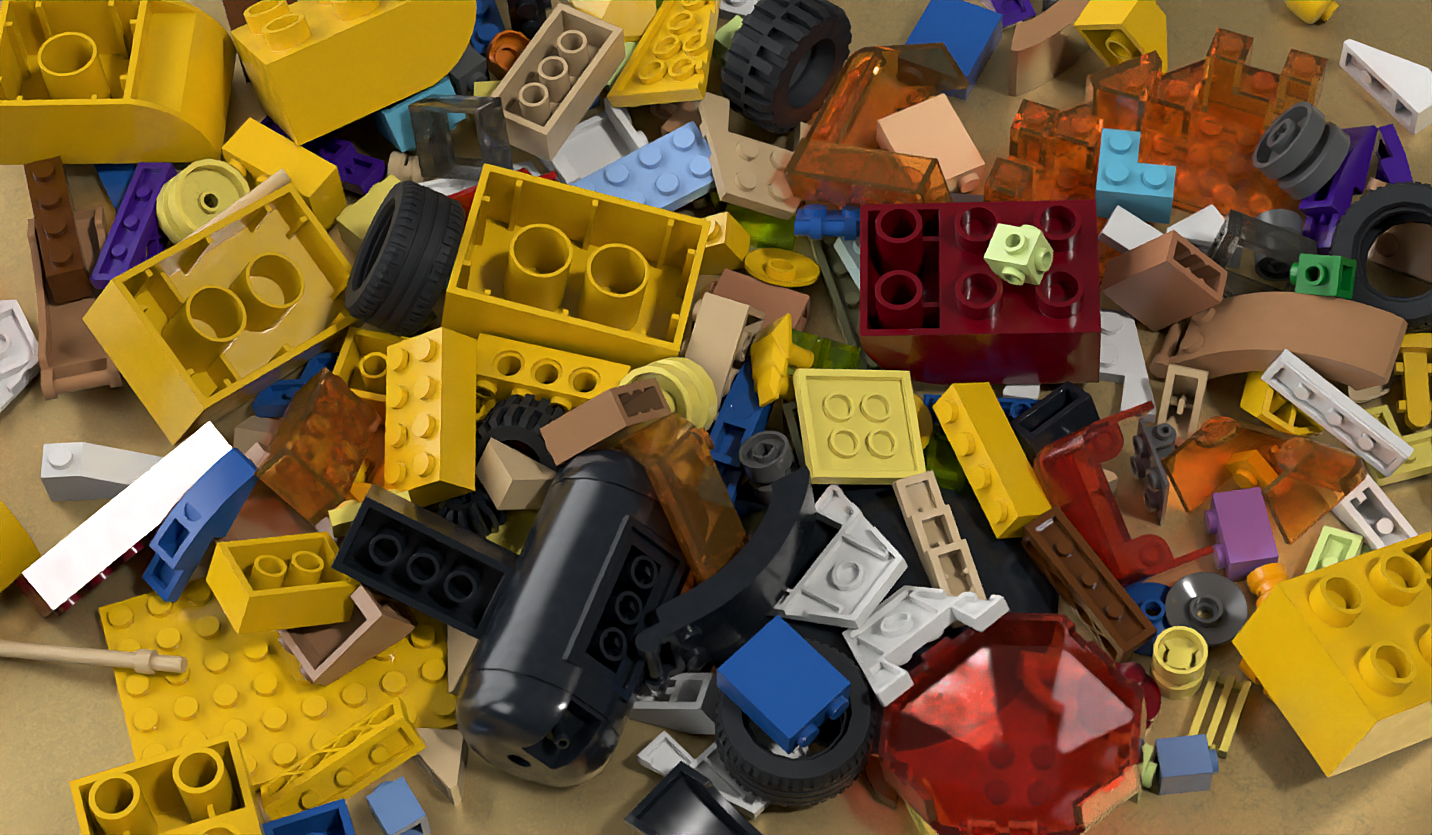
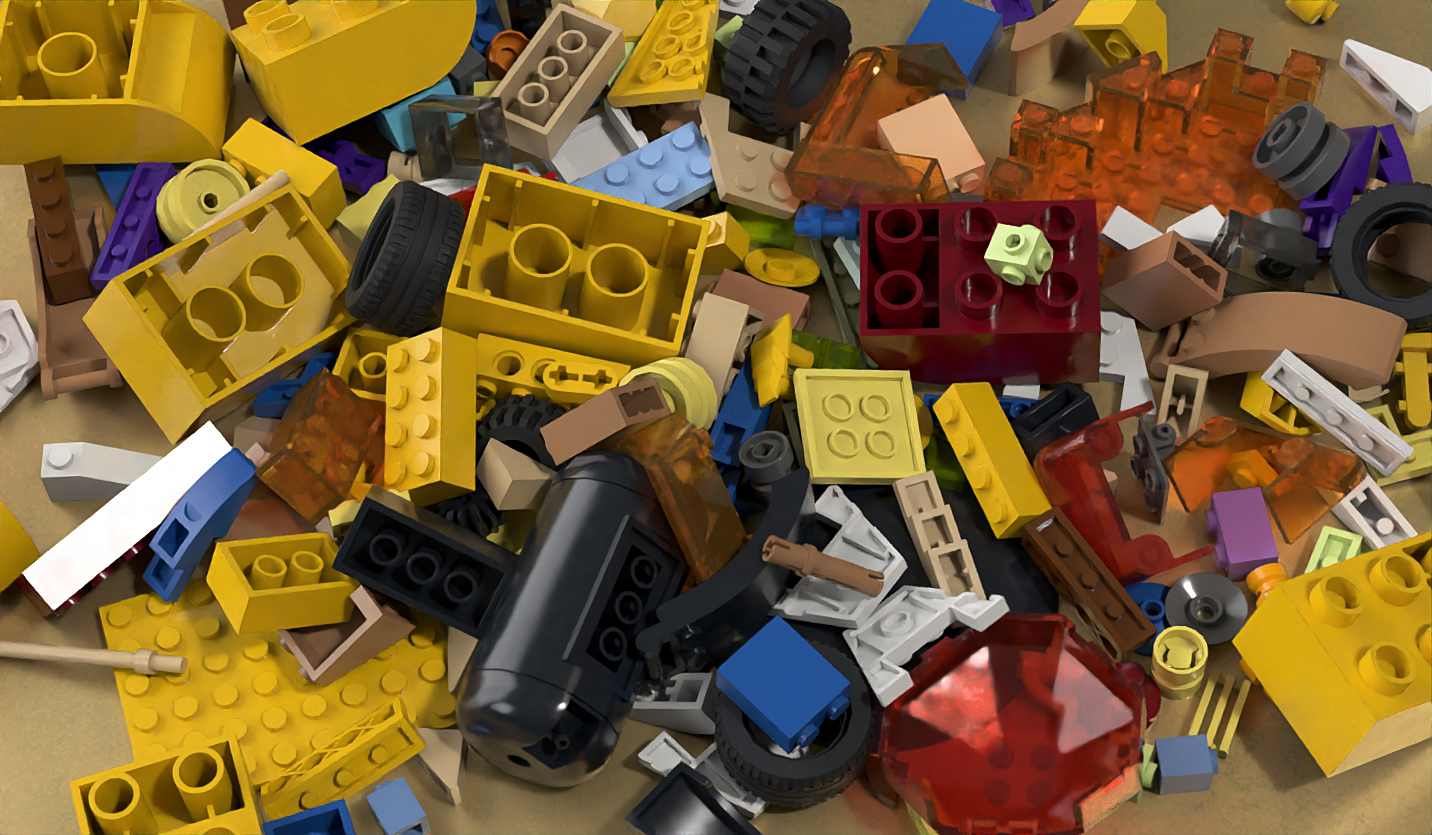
medium azure brick [1095,128,1176,224] -> none
green brick [1290,253,1357,300] -> none
none -> yellow beam [543,360,619,404]
none -> medium nougat pin [762,535,885,598]

